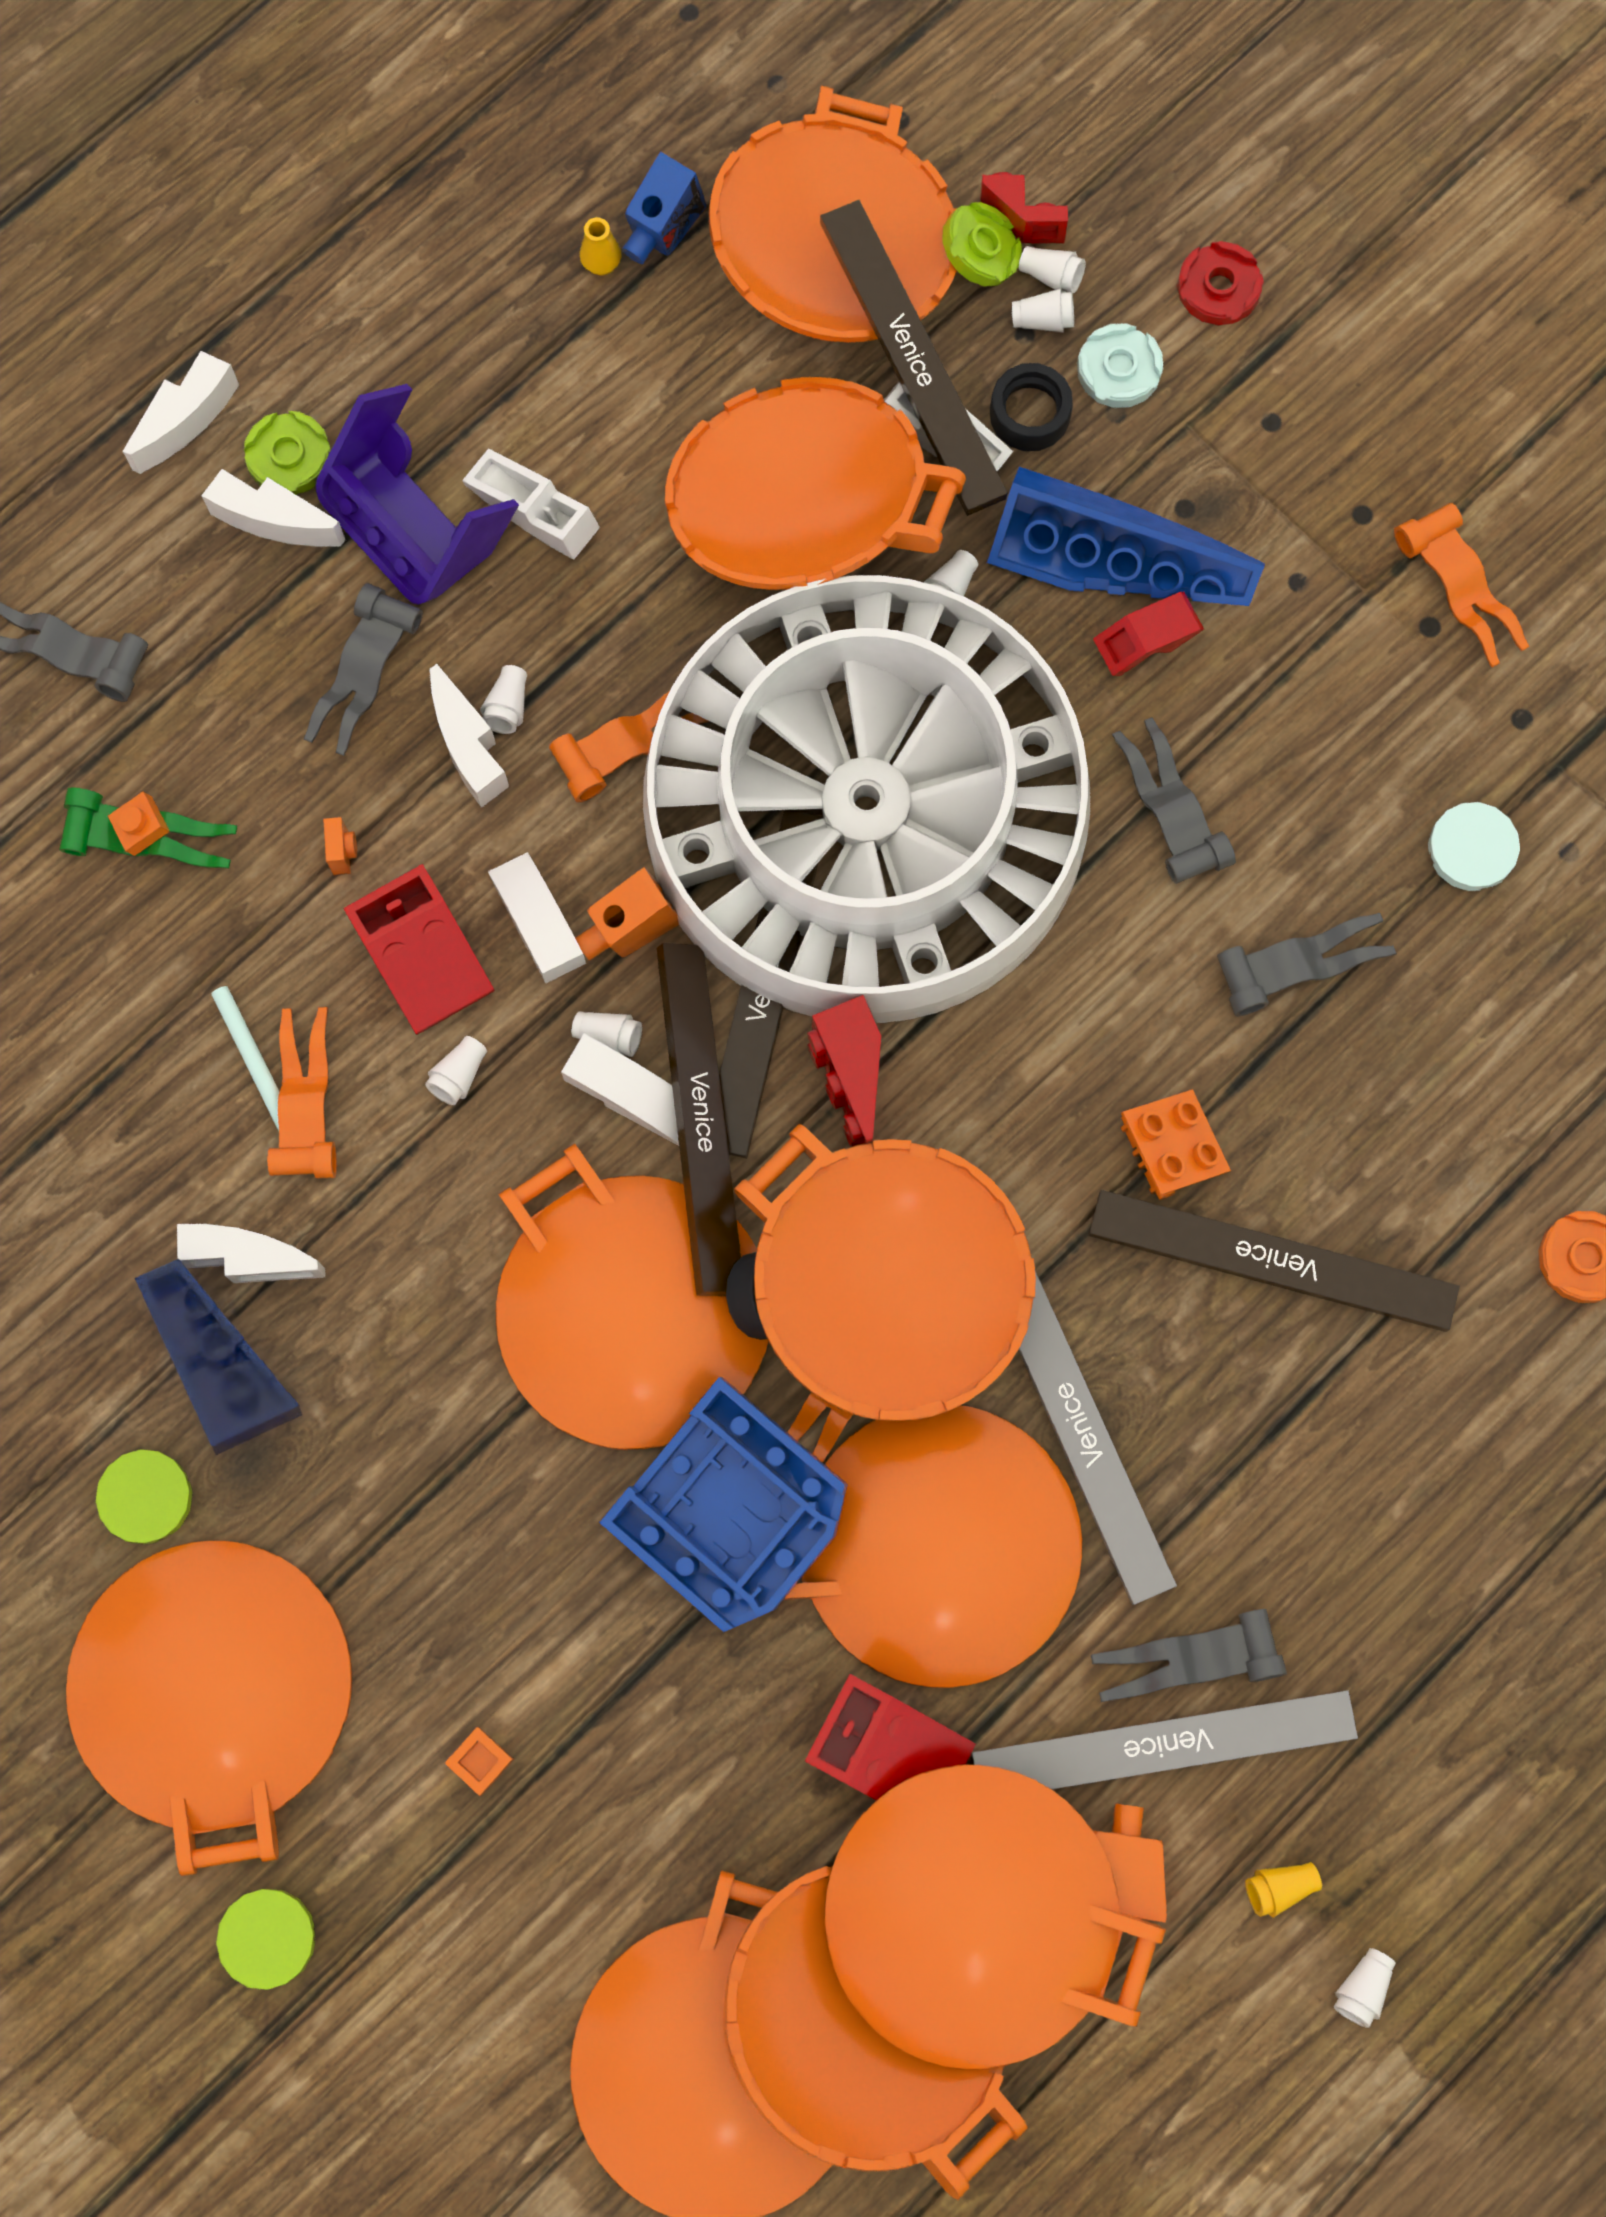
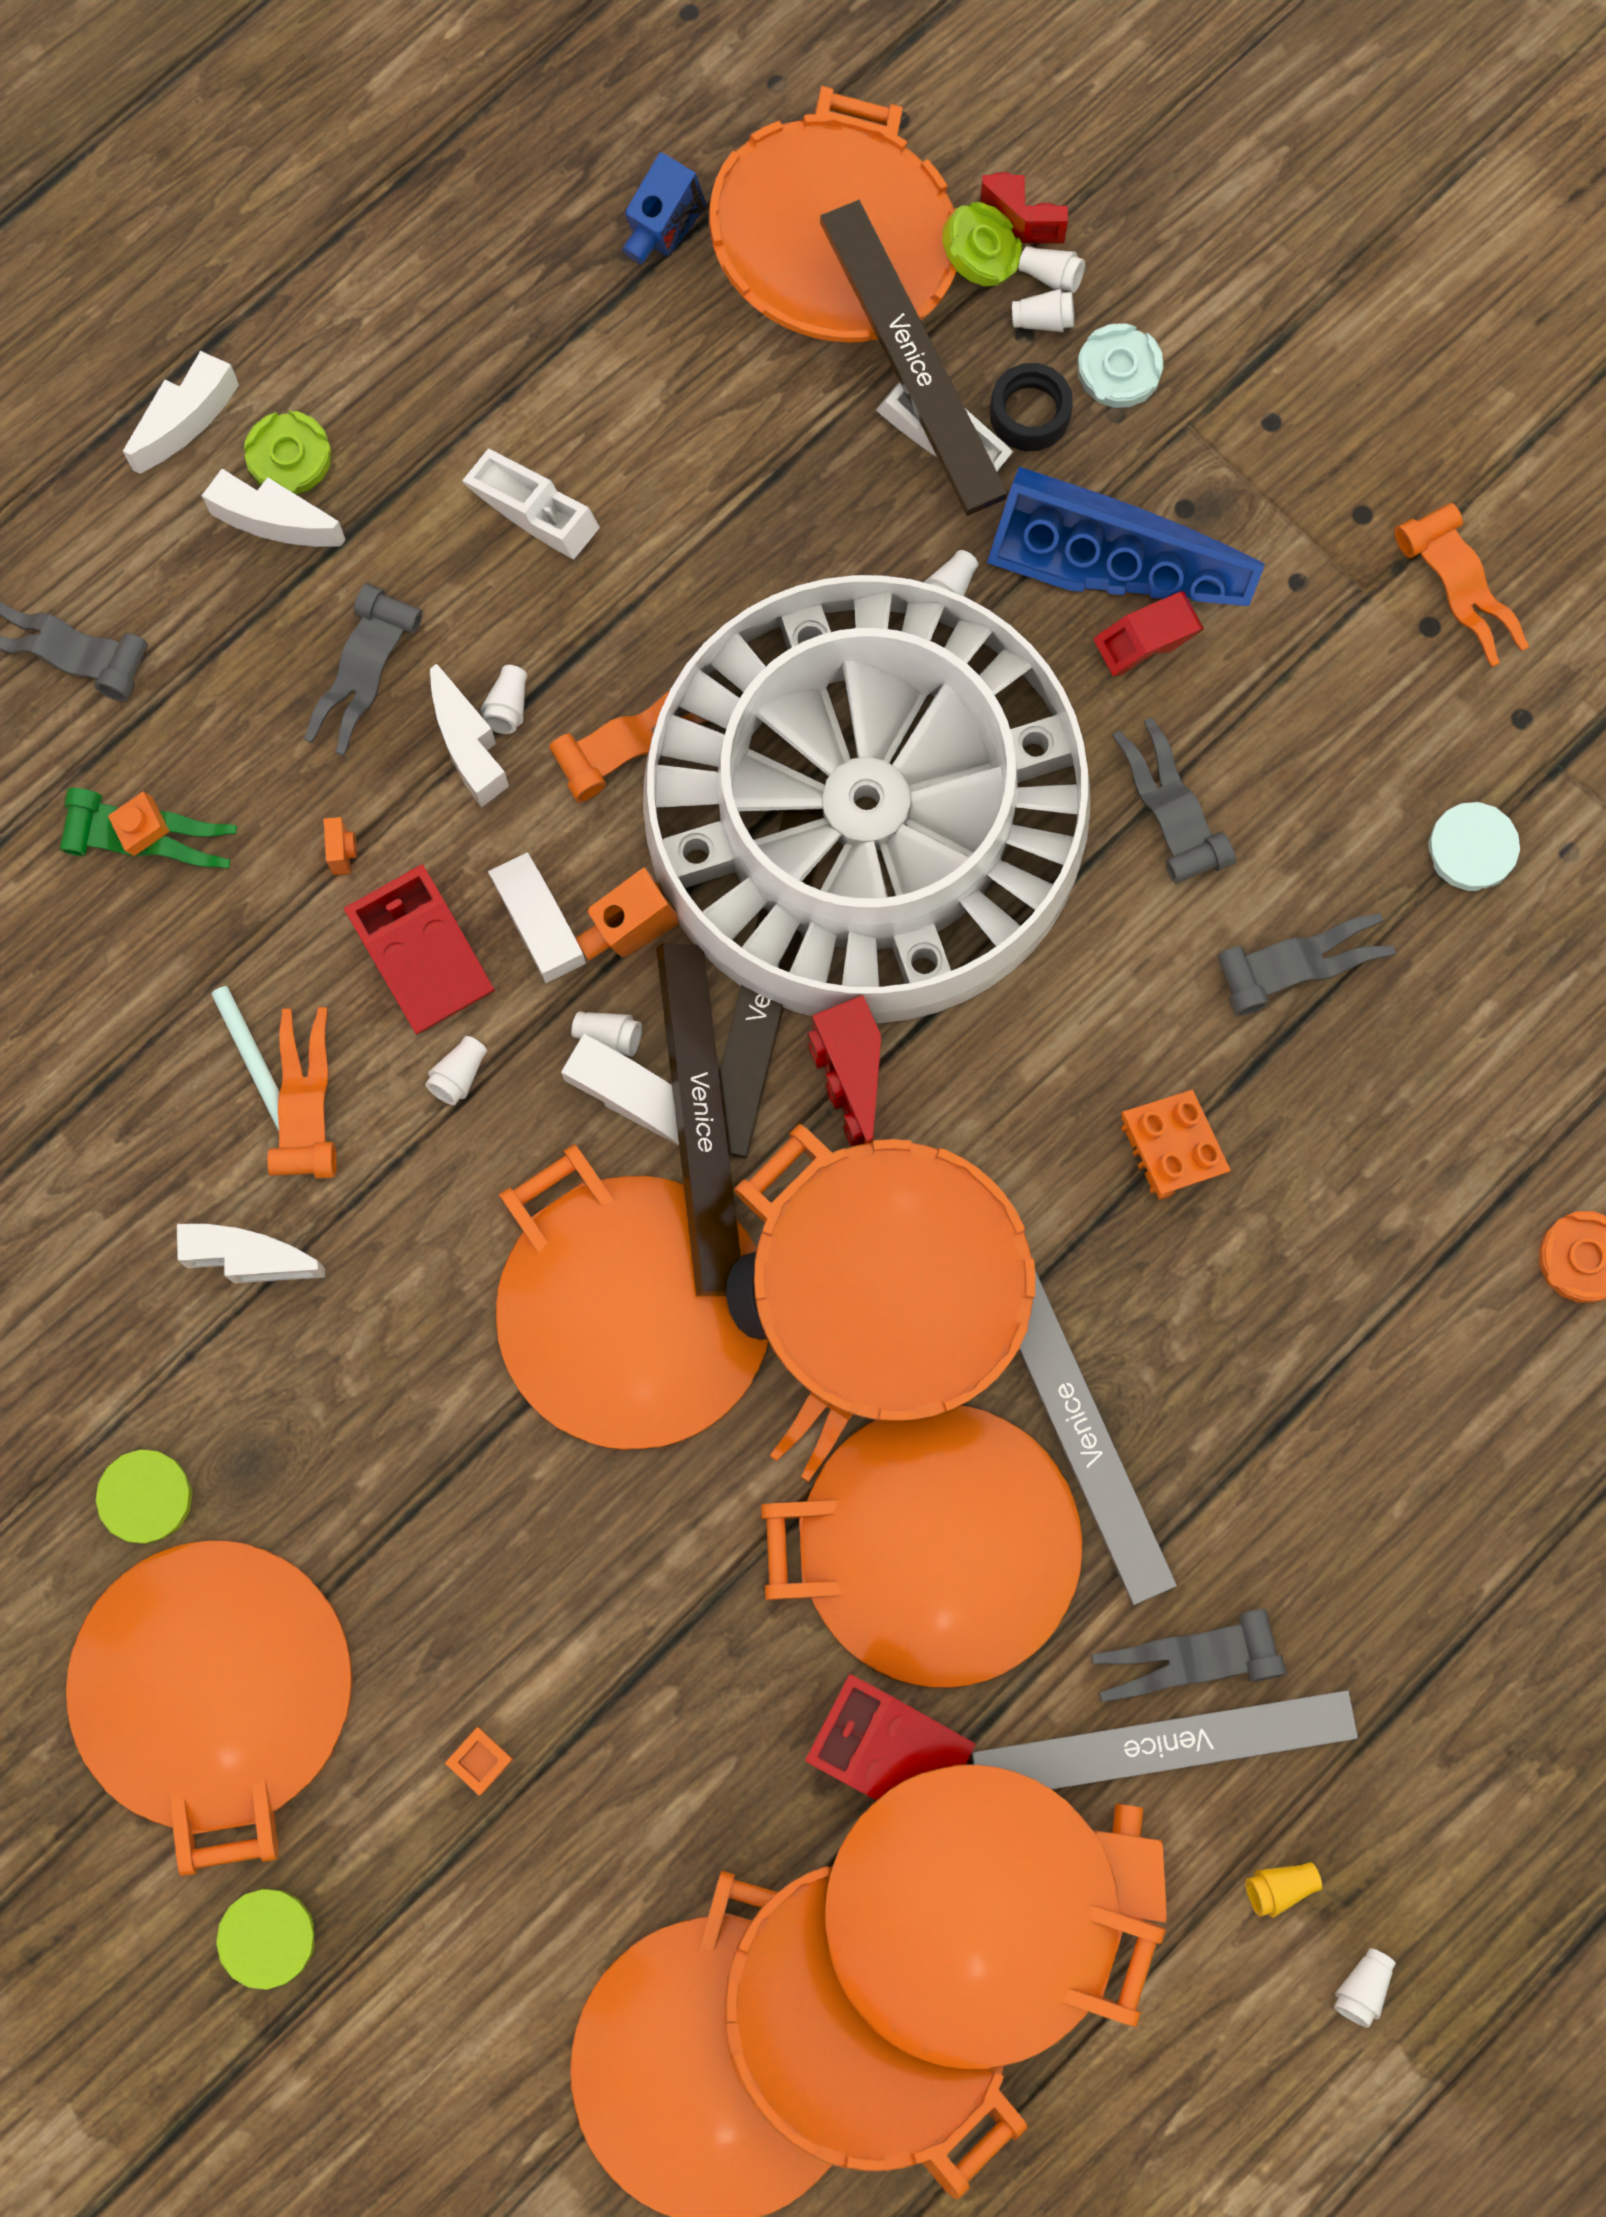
clear blue wedge [135,1259,302,1455] -> none
dark purple windscreen [316,384,519,604] -> none
yellow cone [579,217,622,275] -> none
blue wedge [599,1377,848,1632] -> none
orange dish [665,377,966,590] -> none
dark brown tile [1088,1190,1460,1332] -> none
red tile [1177,241,1264,325] -> none

